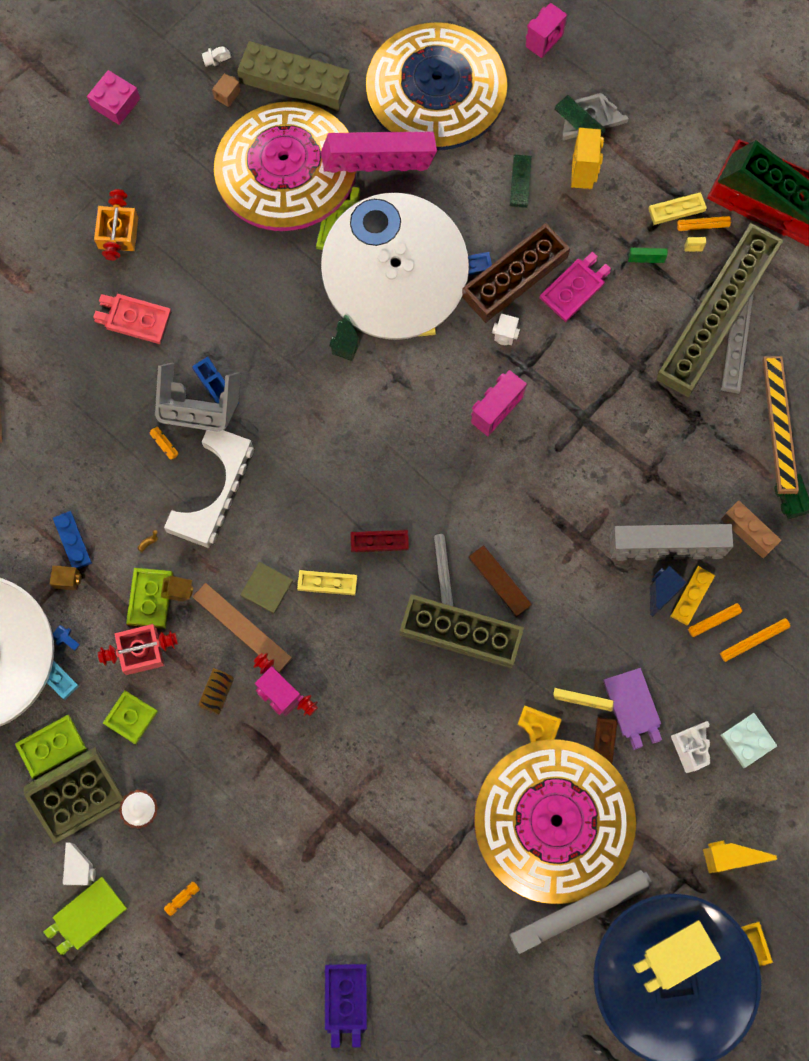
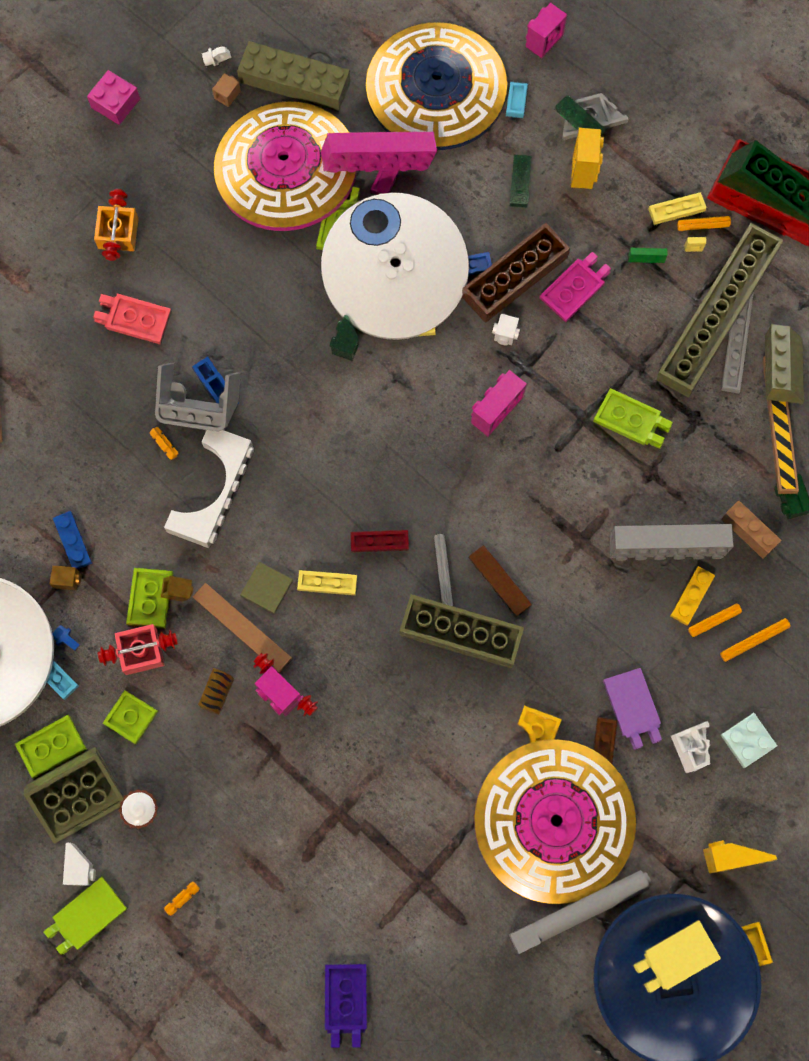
pearl gold piece [137,530,158,552] -> none
light yellow tile [553,688,614,711] -> none
dark blue slope [650,566,687,617] -> none
none -> dark pink tile [371,170,400,195]
none -> medium azure tile [506,82,528,118]
none -> lime tile [593,388,673,449]
none -> olive slope [765,324,804,404]

